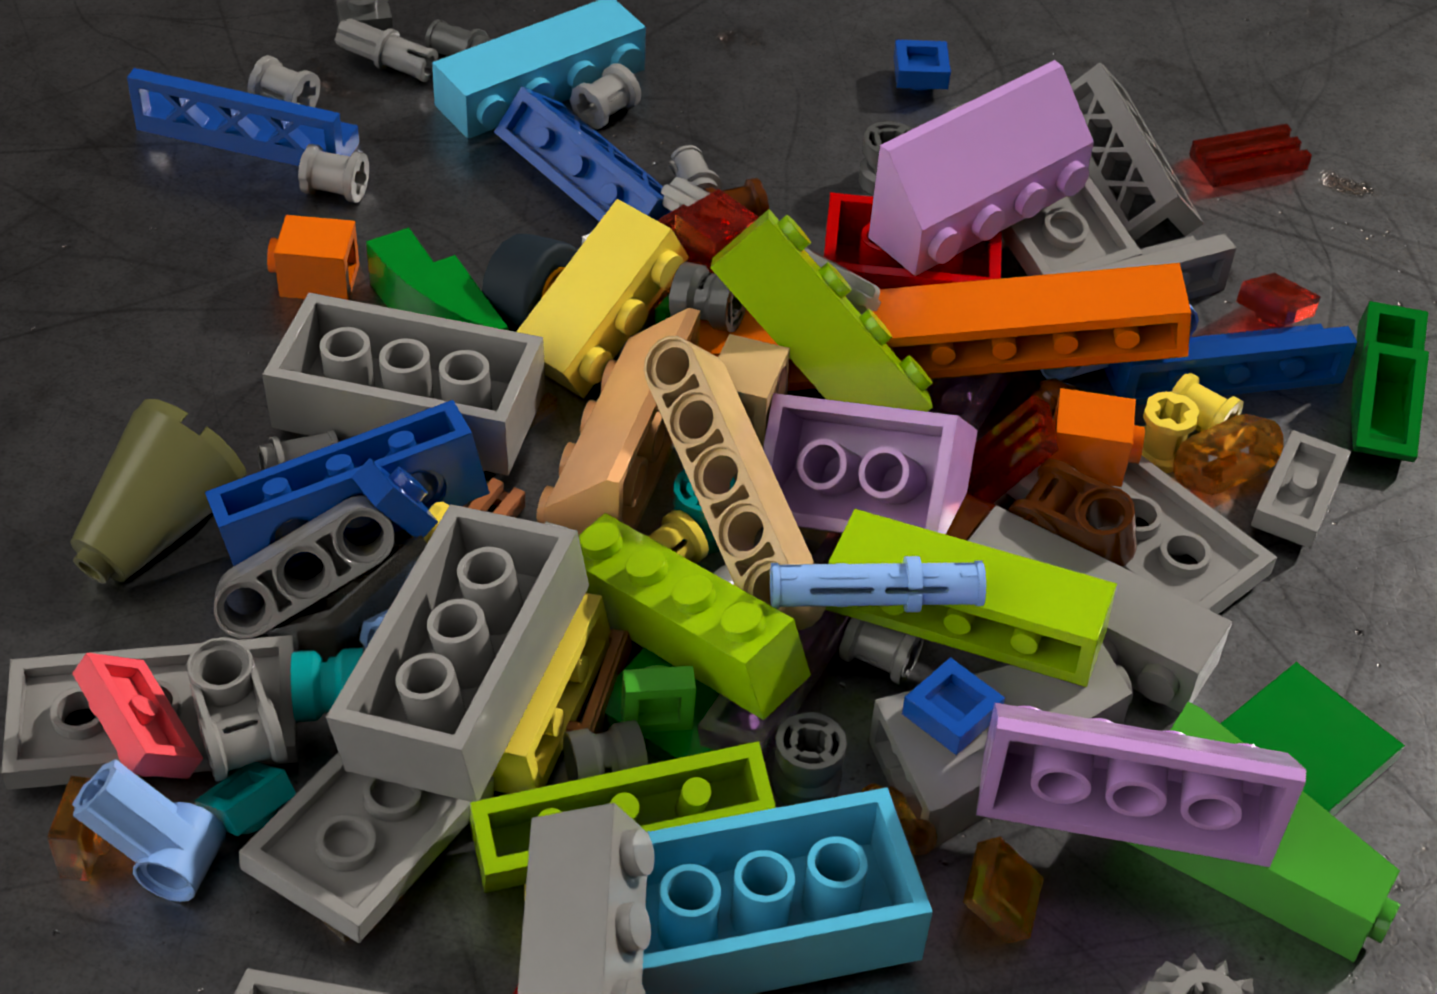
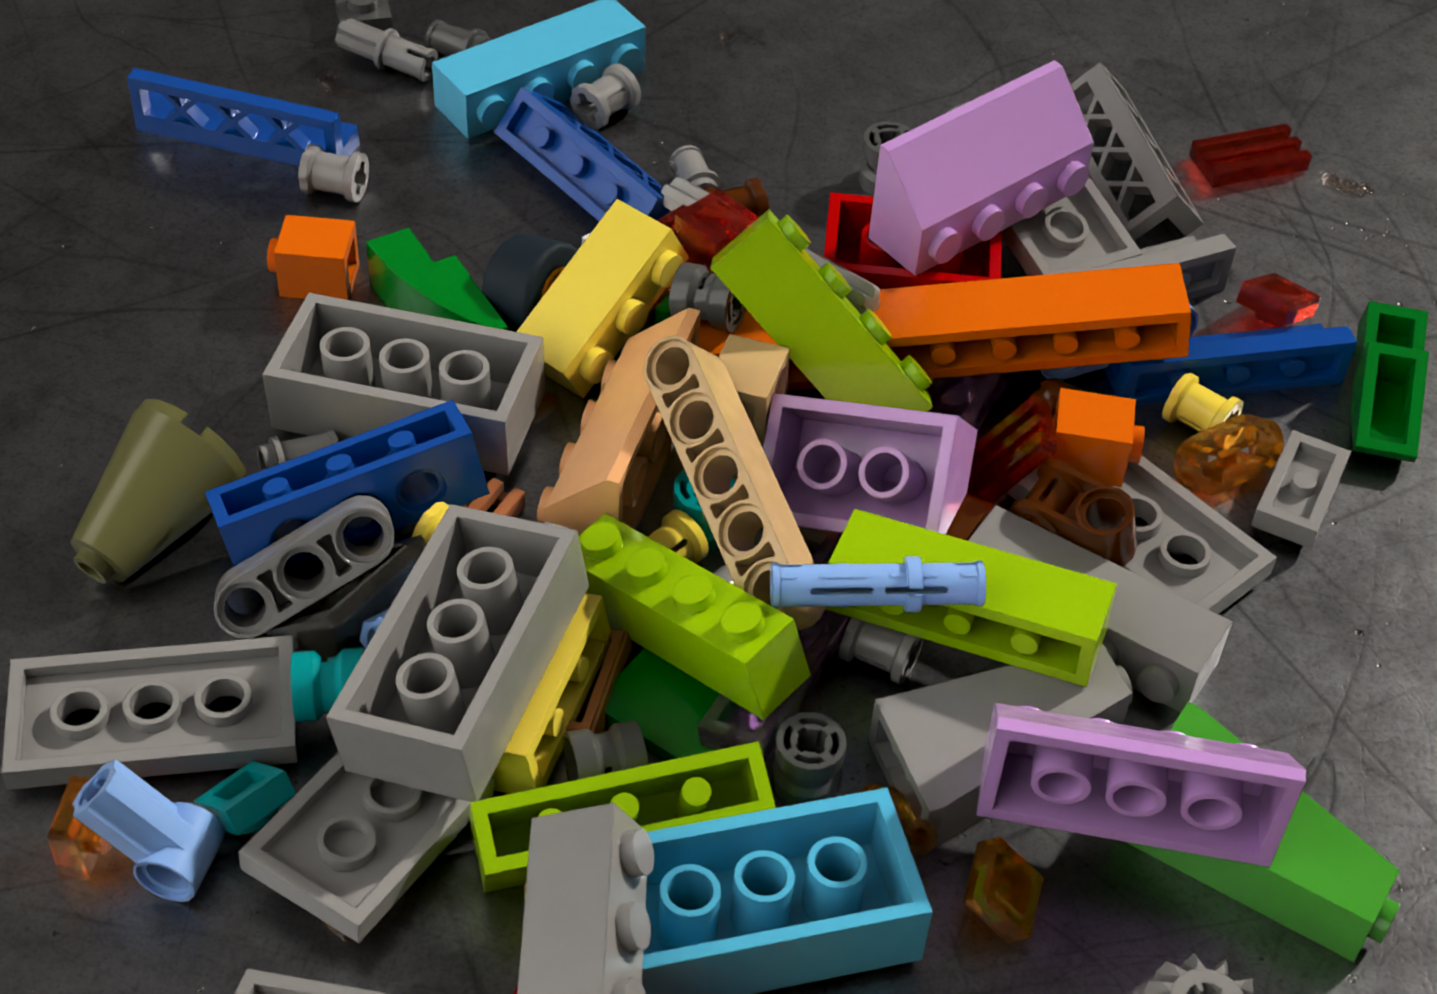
coral plate [72,653,203,779] -> none
light grey piece [187,637,288,782] -> none
light grey bush [248,55,321,107] -> none
blue plate [352,458,438,541] -> none
bright green plate [621,665,696,733] -> none
blue plate [893,40,951,91] -> none
blue plate [902,657,1005,755] -> none
light yellow bush [1142,391,1199,473] -> none
green tile [1220,662,1405,816] -> none

